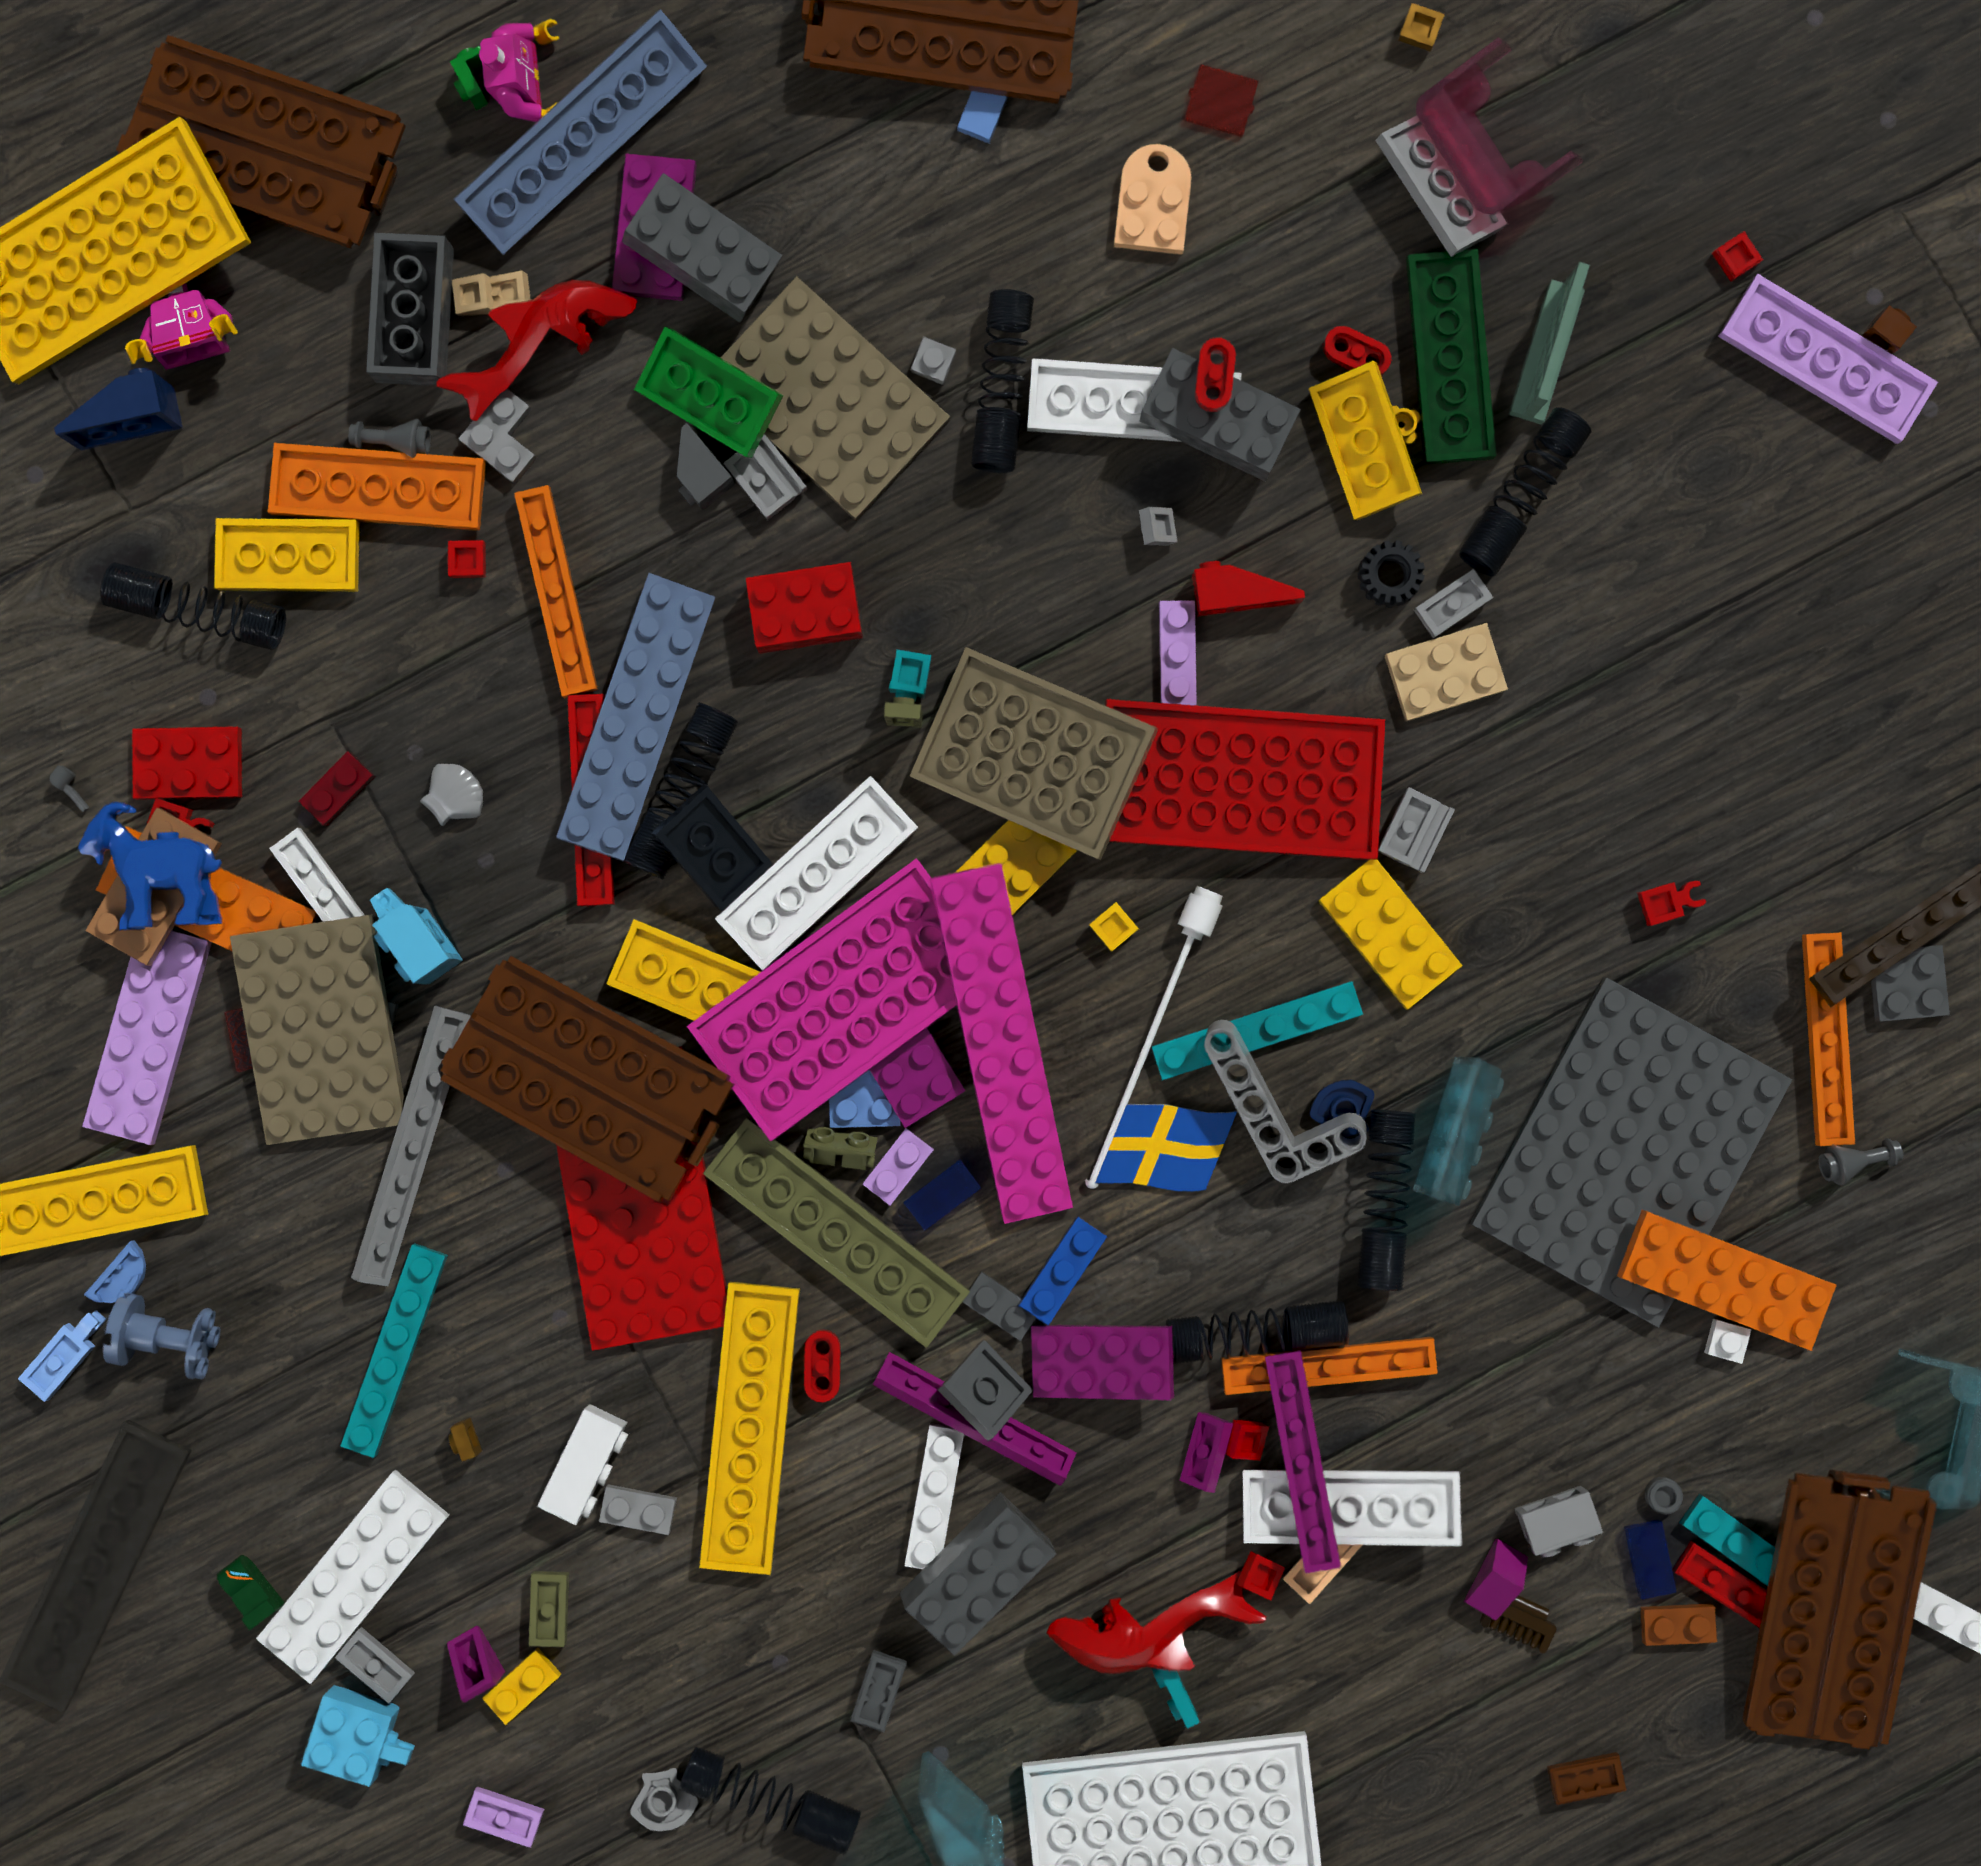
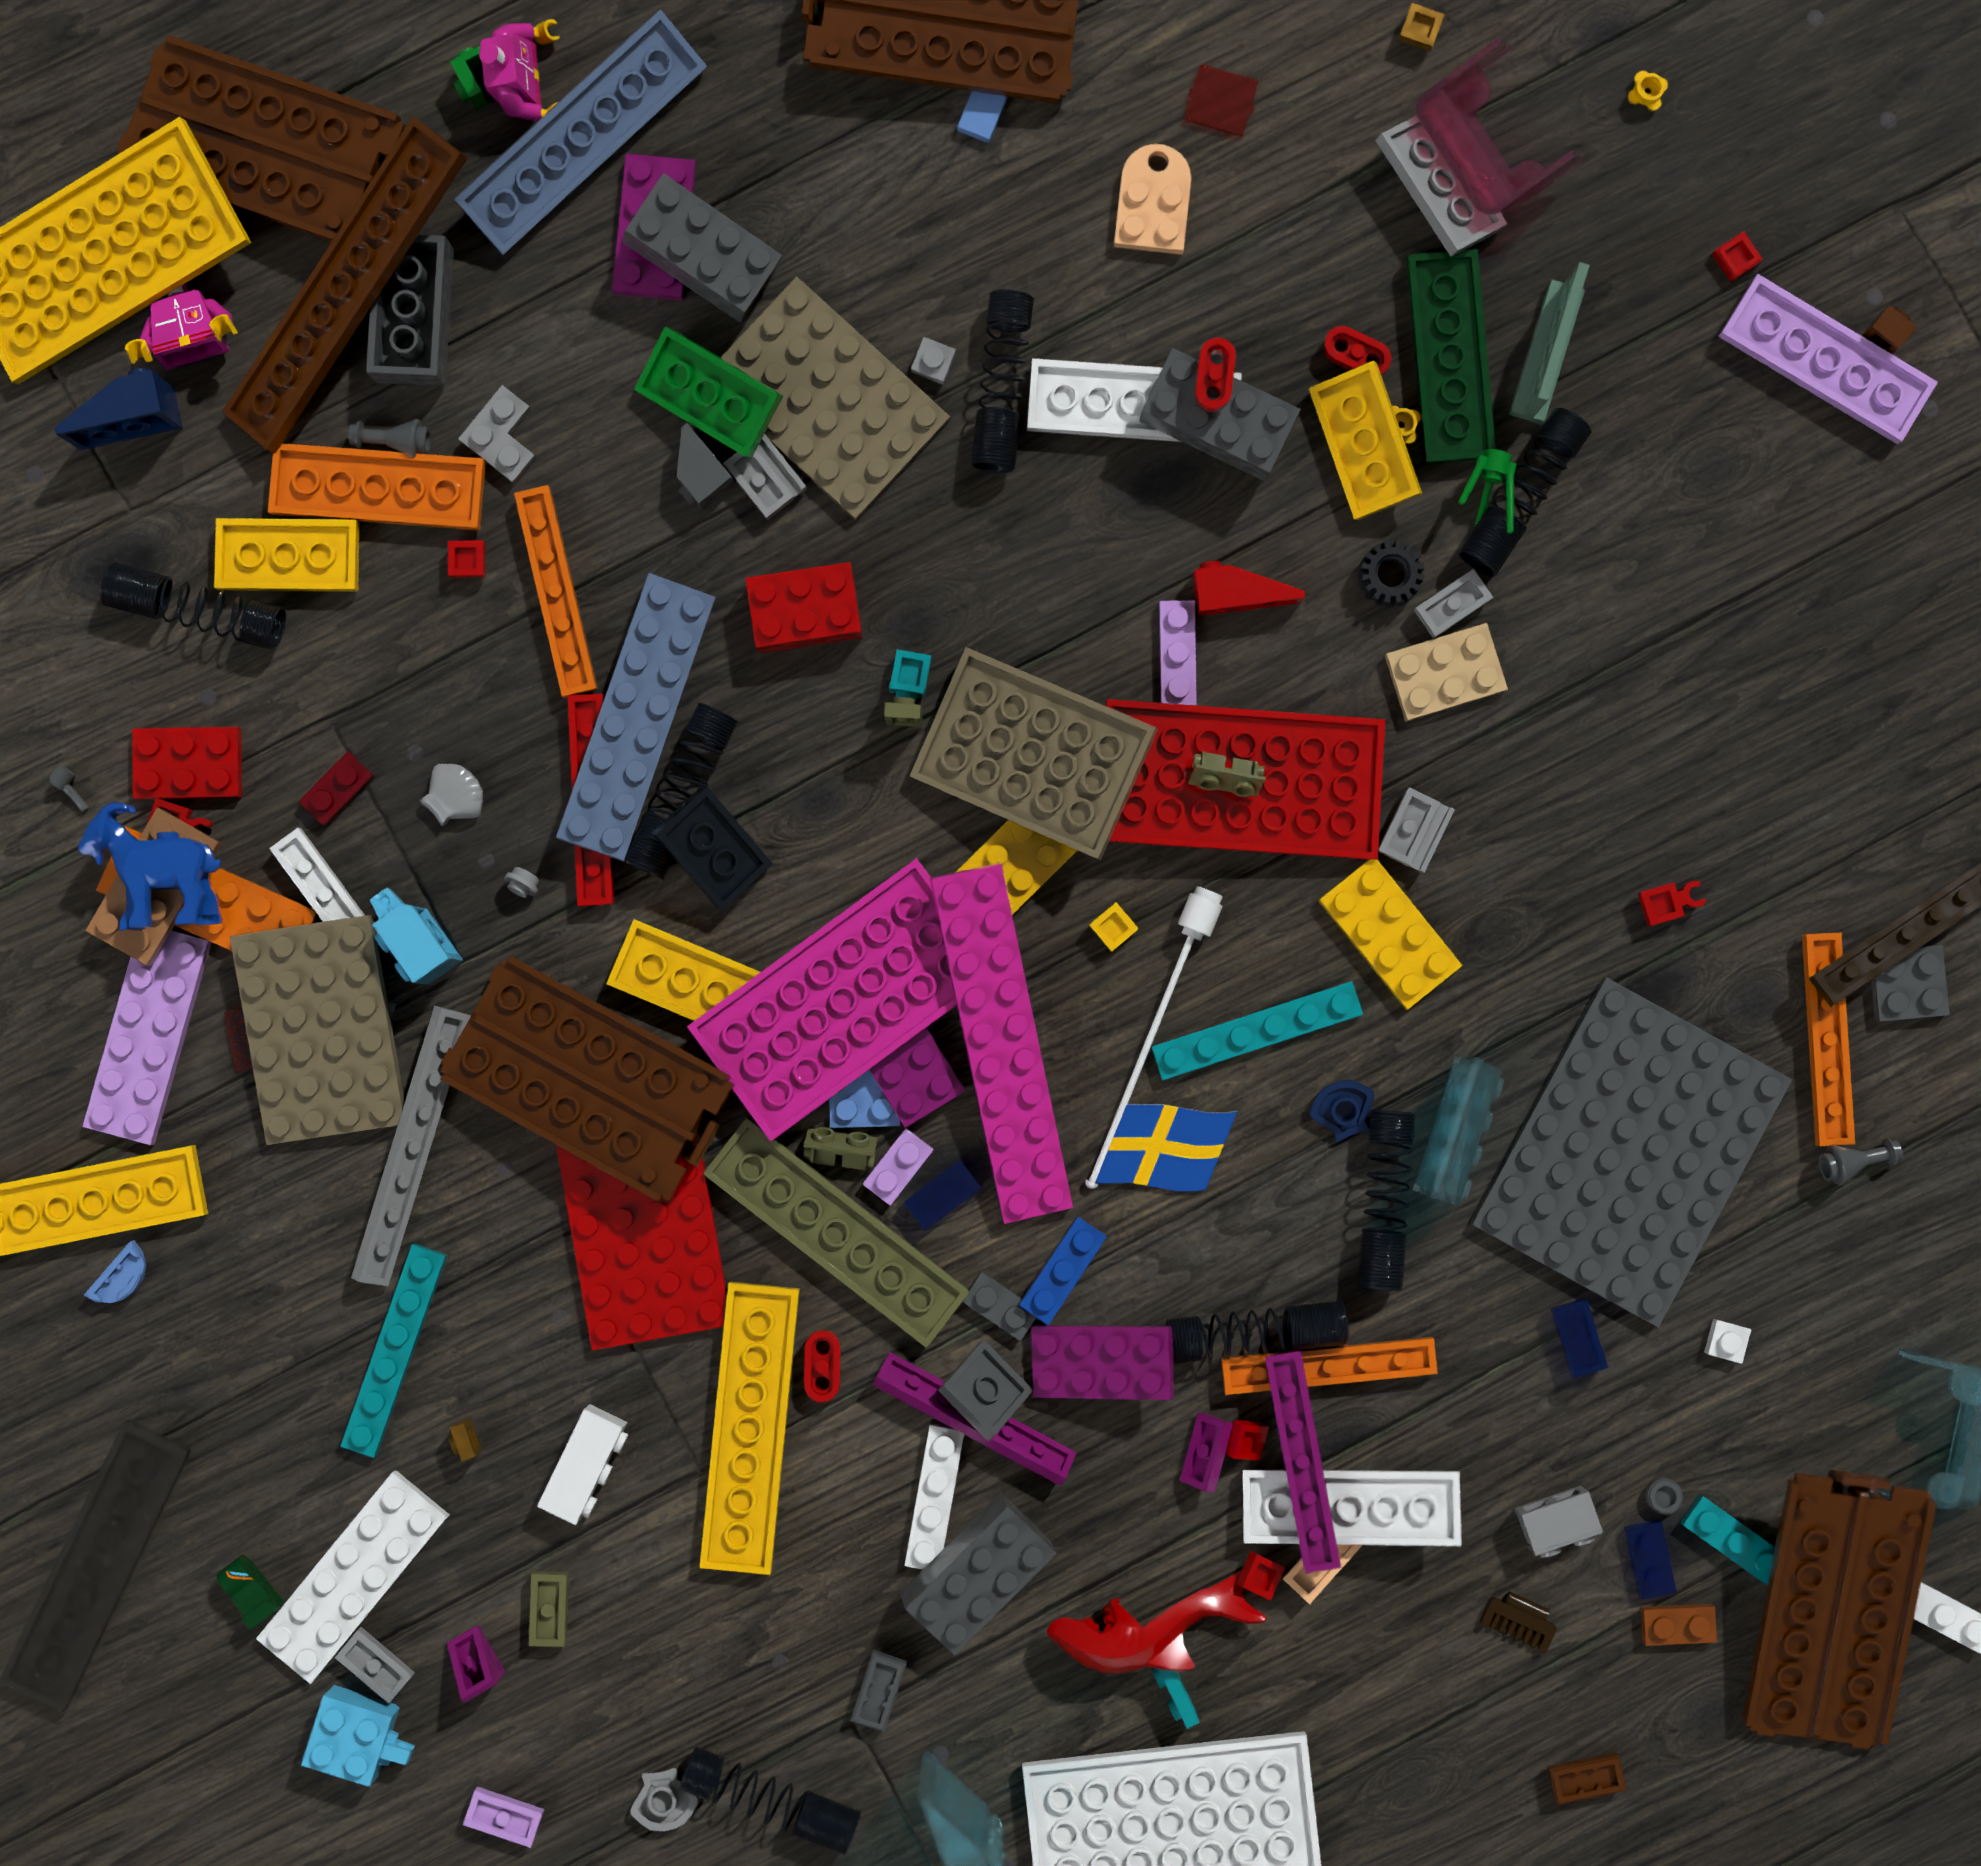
light blue plate [18,1310,107,1402] -> none
sand blue piece [103,1293,220,1379] -> none
red piece [436,280,637,422] -> none
tan slope [452,270,531,316] -> none
yellow plate [482,1648,561,1725] -> none
light grey plate [599,1484,677,1535] -> none
white plate [715,776,918,971] -> none
light grey plate [1139,507,1177,546] -> none
light grey beam [1205,1020,1366,1183] -> none
magenta slope [1464,1539,1528,1620] -> none
orange plate [1617,1210,1836,1351] -> none
red tile [1672,1541,1767,1628] -> none
none -> reddish brown plate [222,116,468,453]
none -> light grey plate [504,867,539,898]
none -> olive hinge [1188,751,1266,797]
none -> green plant [1458,449,1517,534]
none -> clear blue plate [1550,1298,1608,1378]
none -> yellow plate [1628,71,1668,111]

